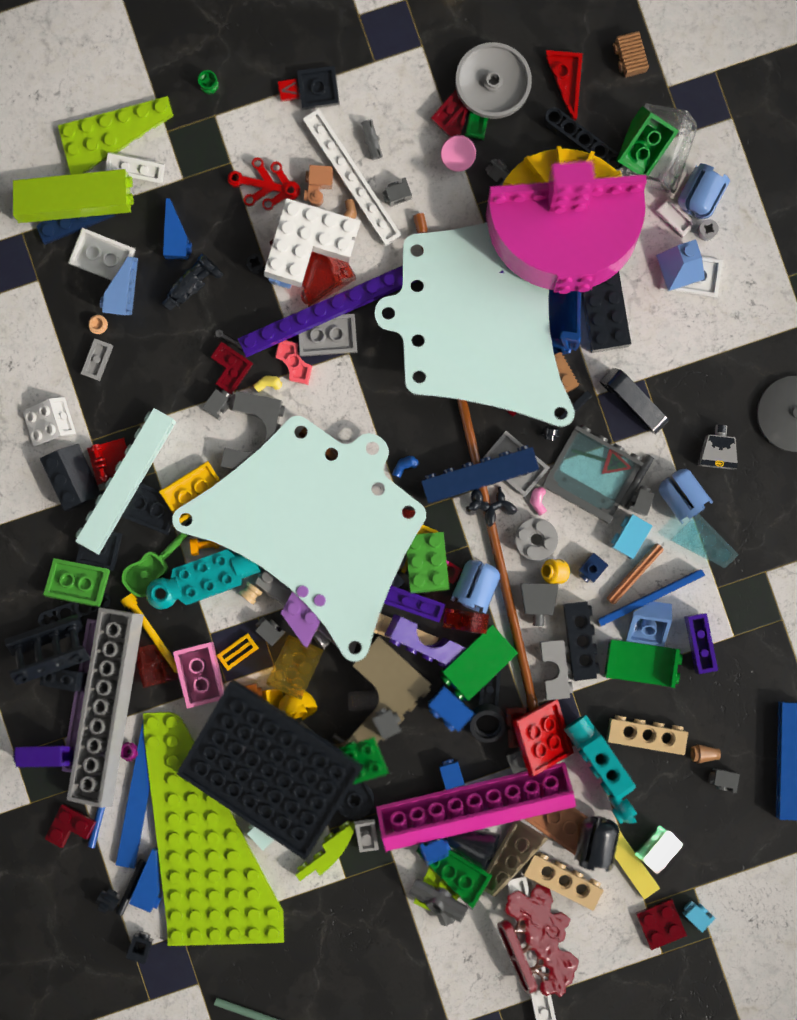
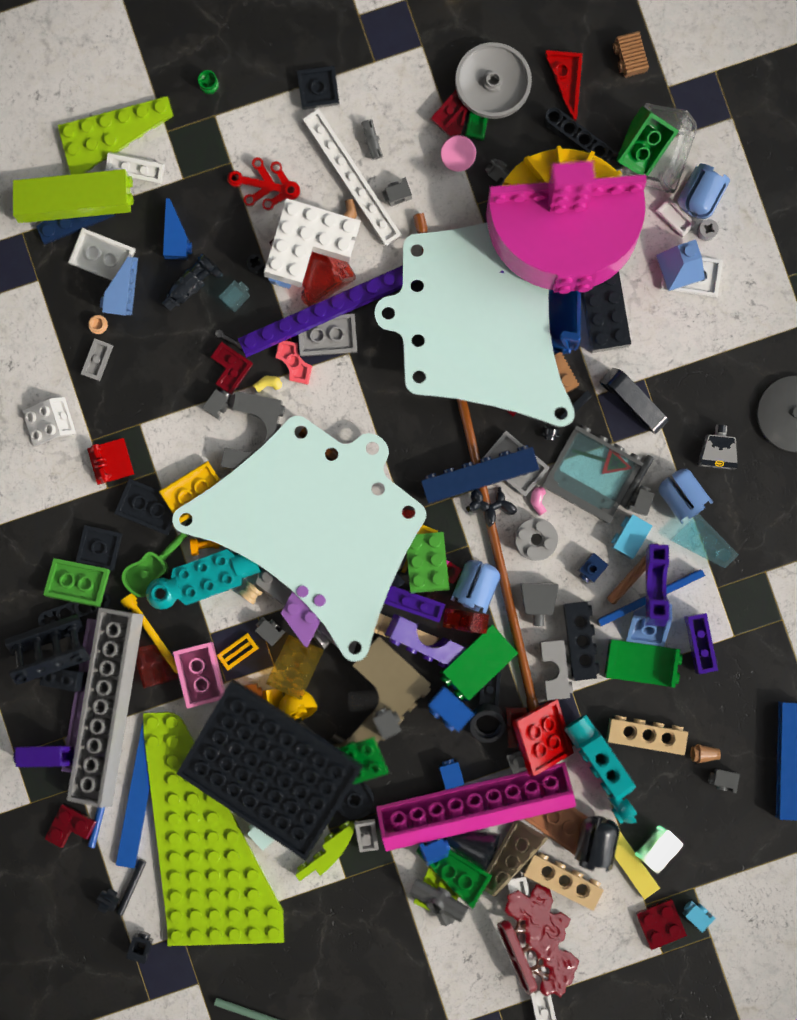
black slope [40,444,102,512] -> none
light aqua brick [76,408,176,555] -> none
magenta plate [120,742,138,761] -> none
blue slope [129,847,161,913] -> none
red tile [278,79,300,102] -> none
nougat brick [304,165,333,207] -> none
blue arm [392,456,419,478] -> none
yellow head [541,559,570,584] -> none
none -> clear light blue brick [219,280,250,313]
none -> dark purple arch [646,544,669,626]

